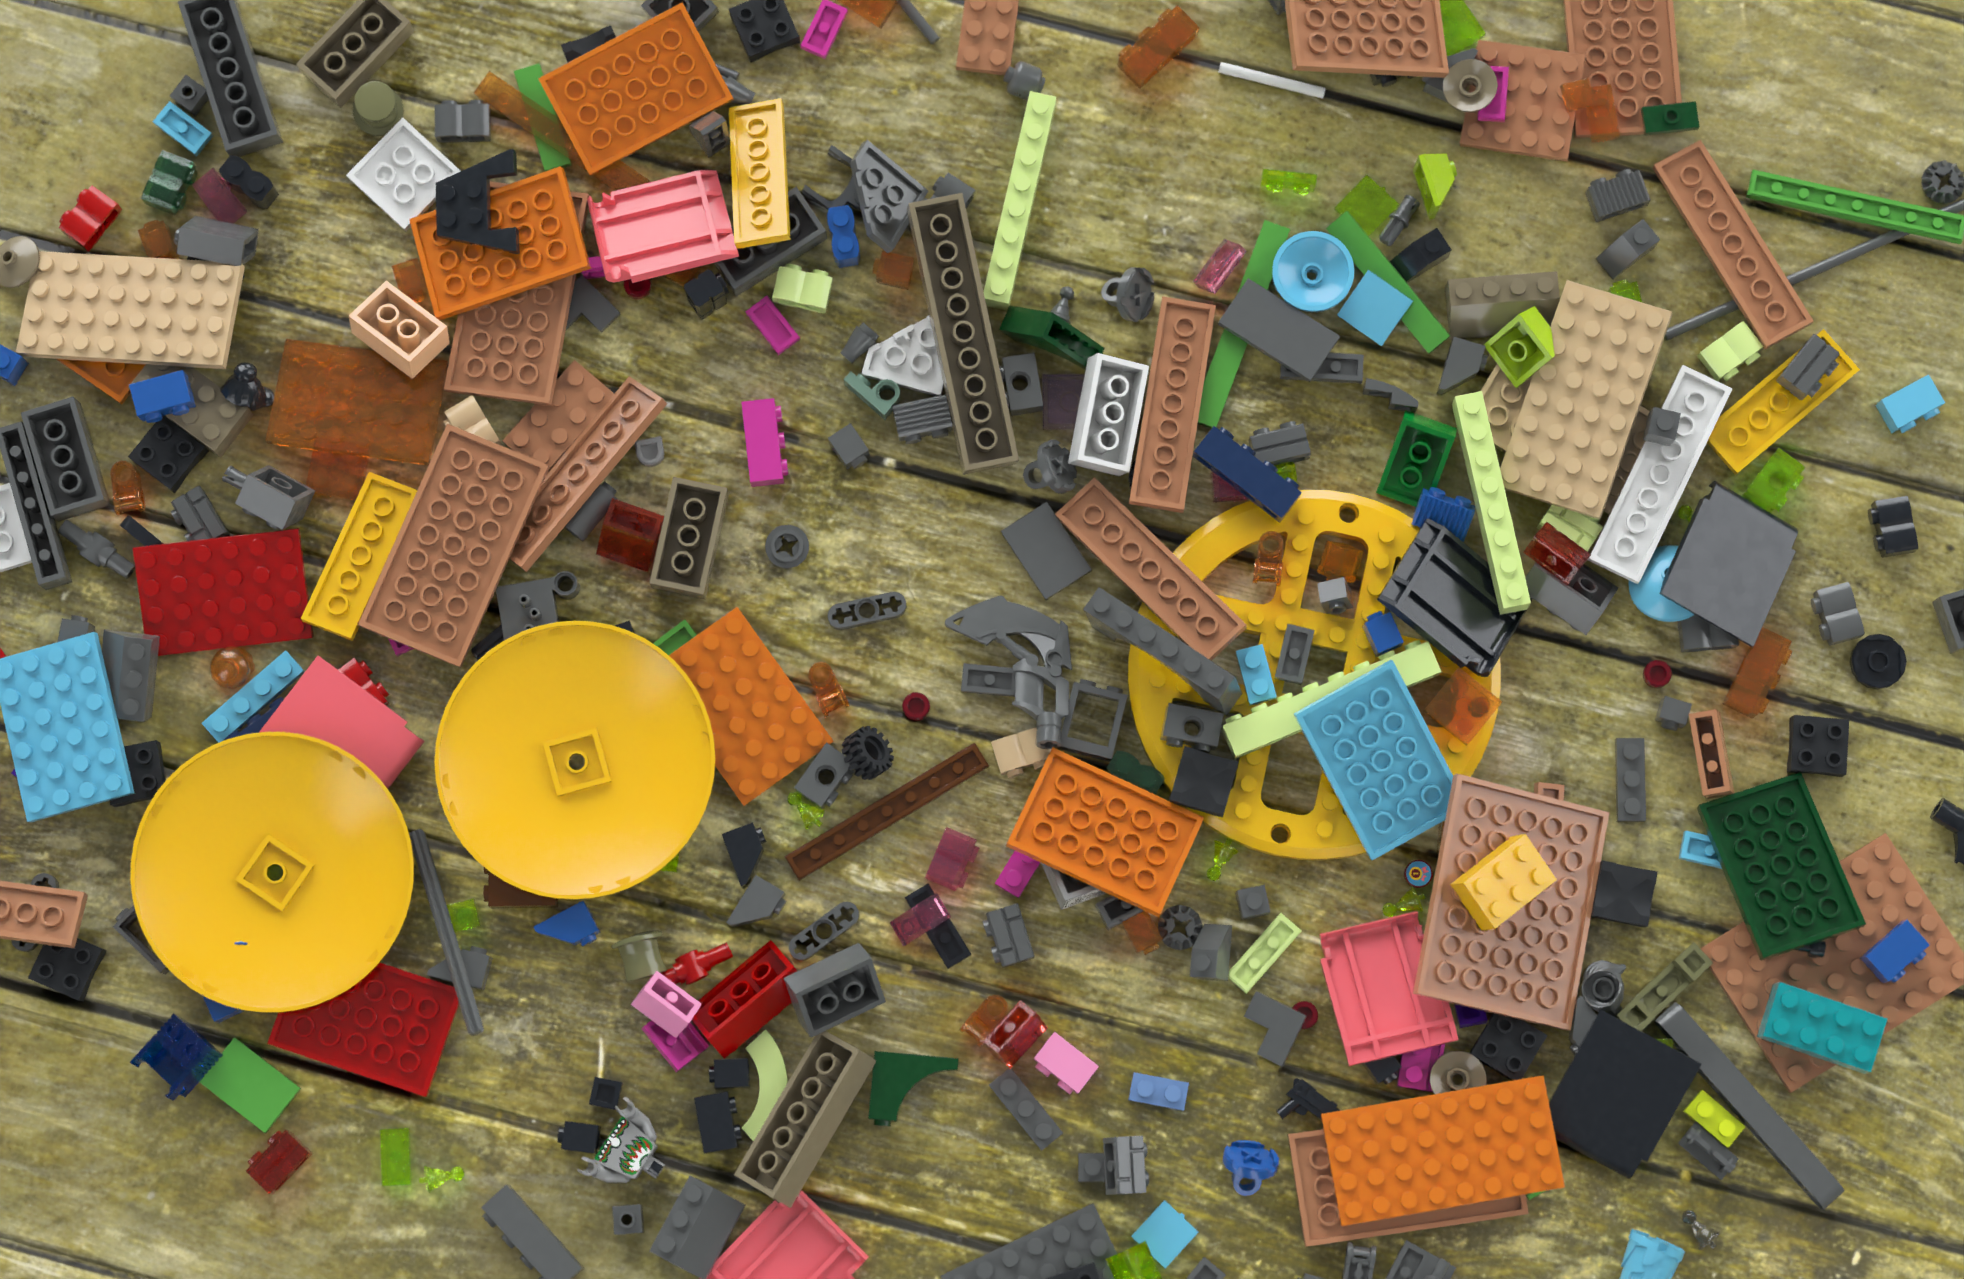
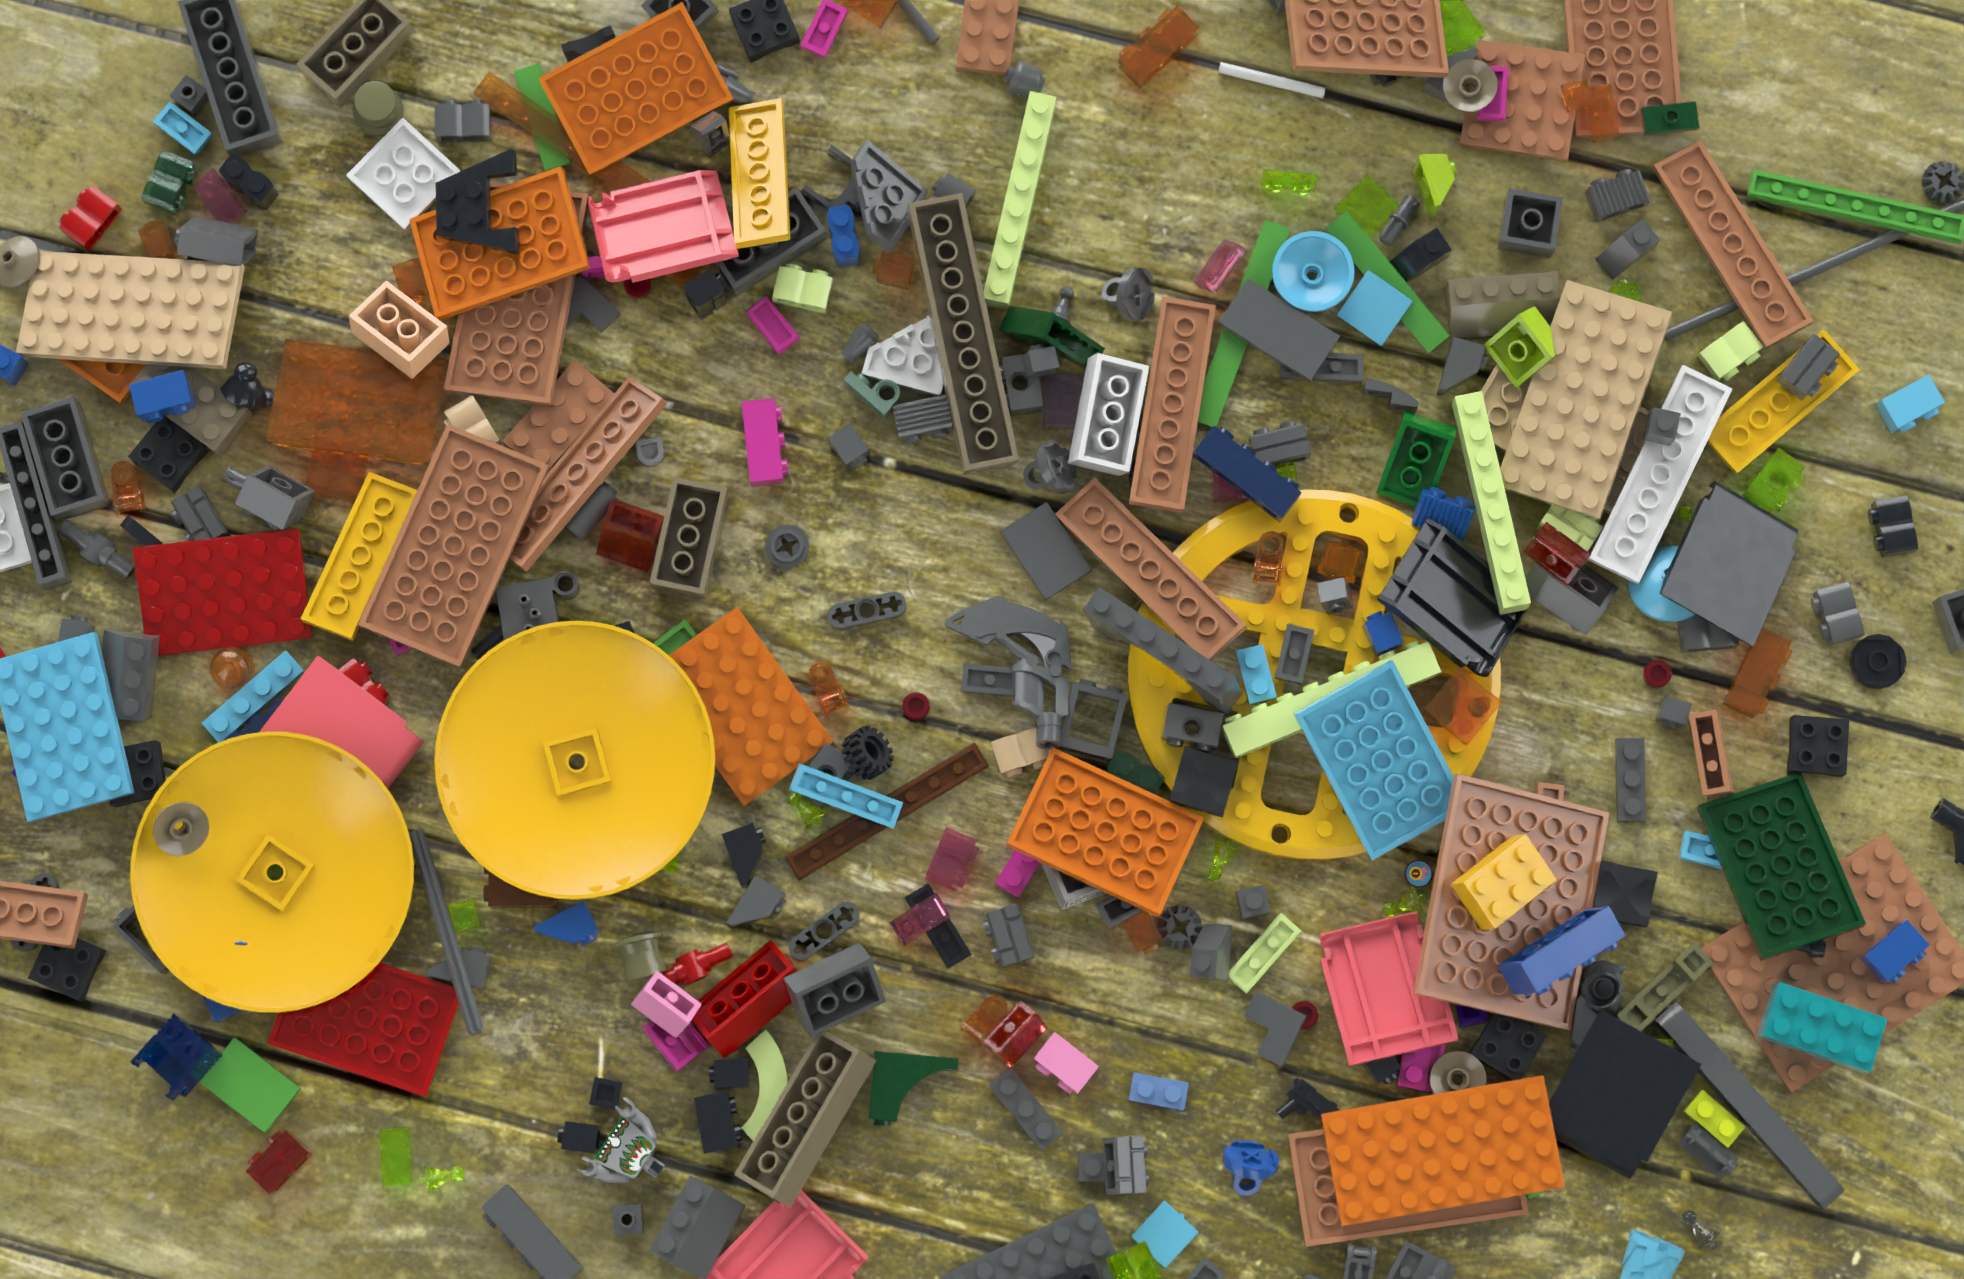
none -> dark tan dish [153,802,209,856]
none -> medium azure plate [789,764,903,829]
none -> dark grey plate [1022,344,1059,379]
none -> dark grey brick [1497,188,1563,258]
none -> brick [1497,906,1625,996]

